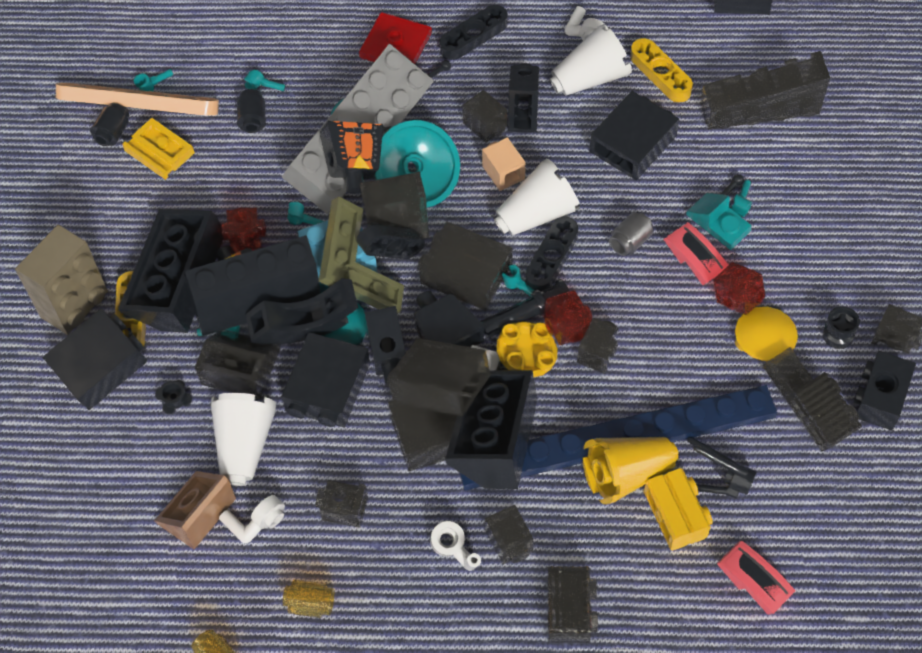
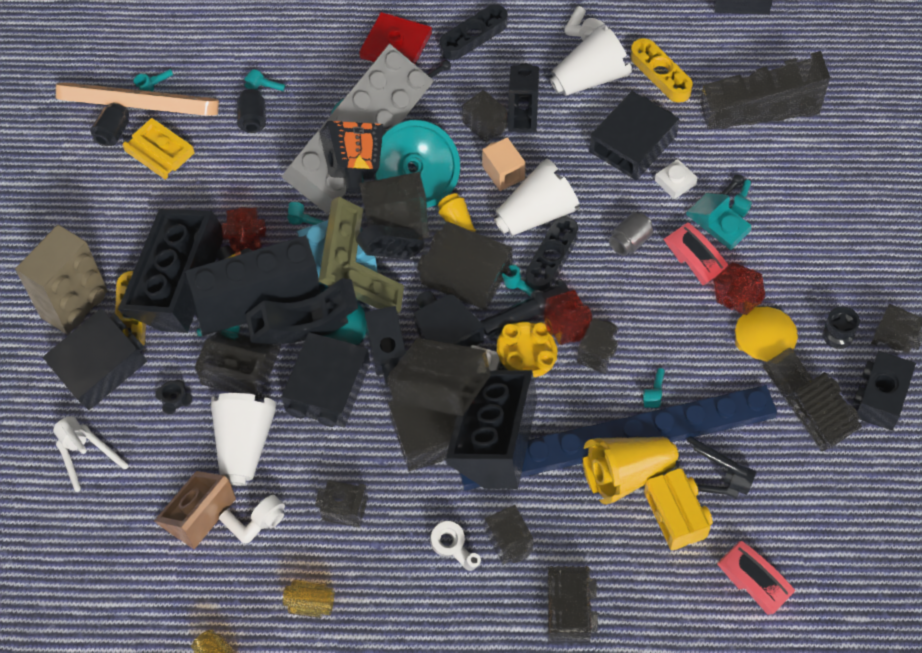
none -> white plant [53,416,128,492]
none -> yellow cone [438,193,476,239]
none -> teal hand [643,368,665,408]
none -> white plate [655,159,698,199]

